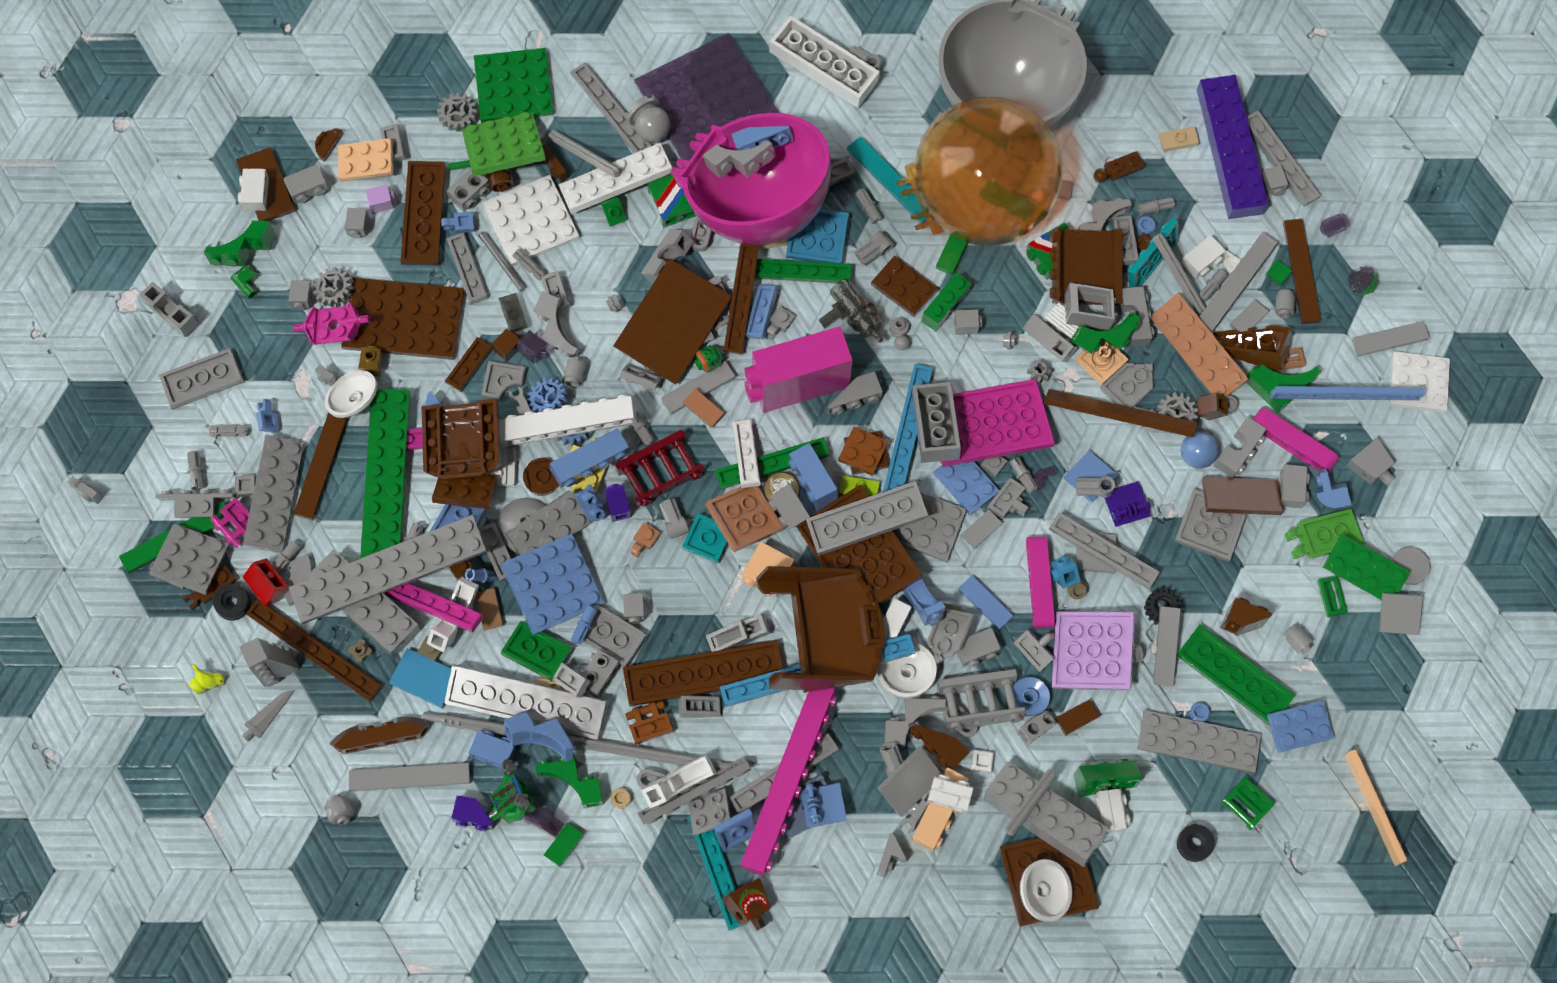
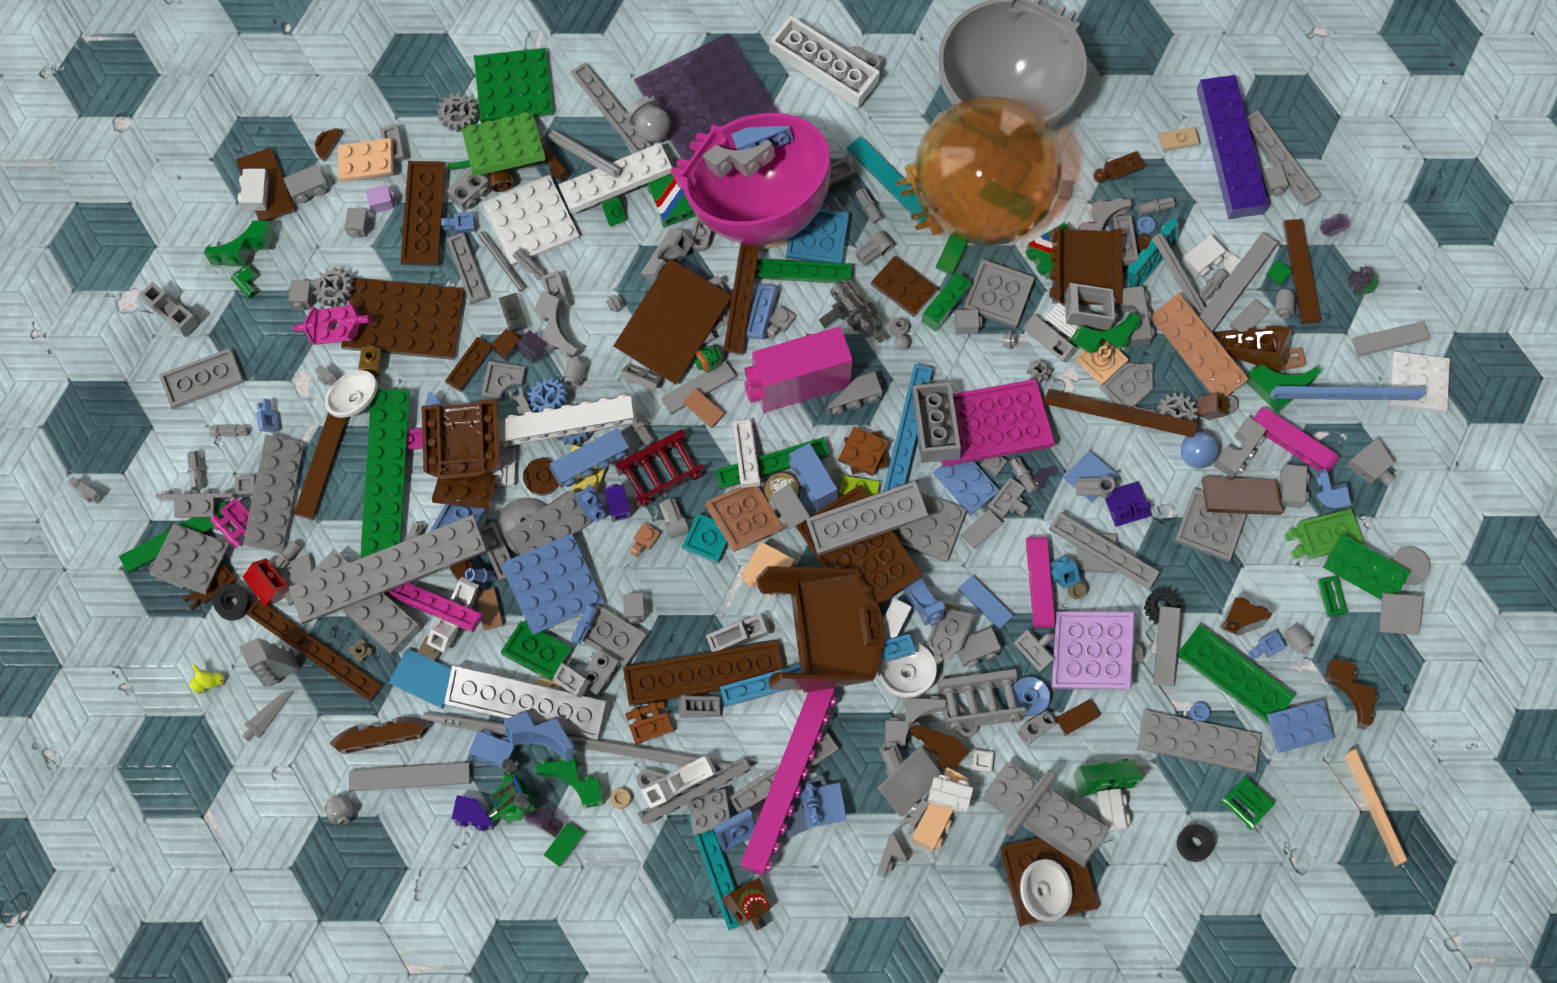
none -> light grey plate [963,259,1035,328]
none -> medium blue plate [1248,631,1286,660]
none -> reddish brown arch [1324,659,1377,730]

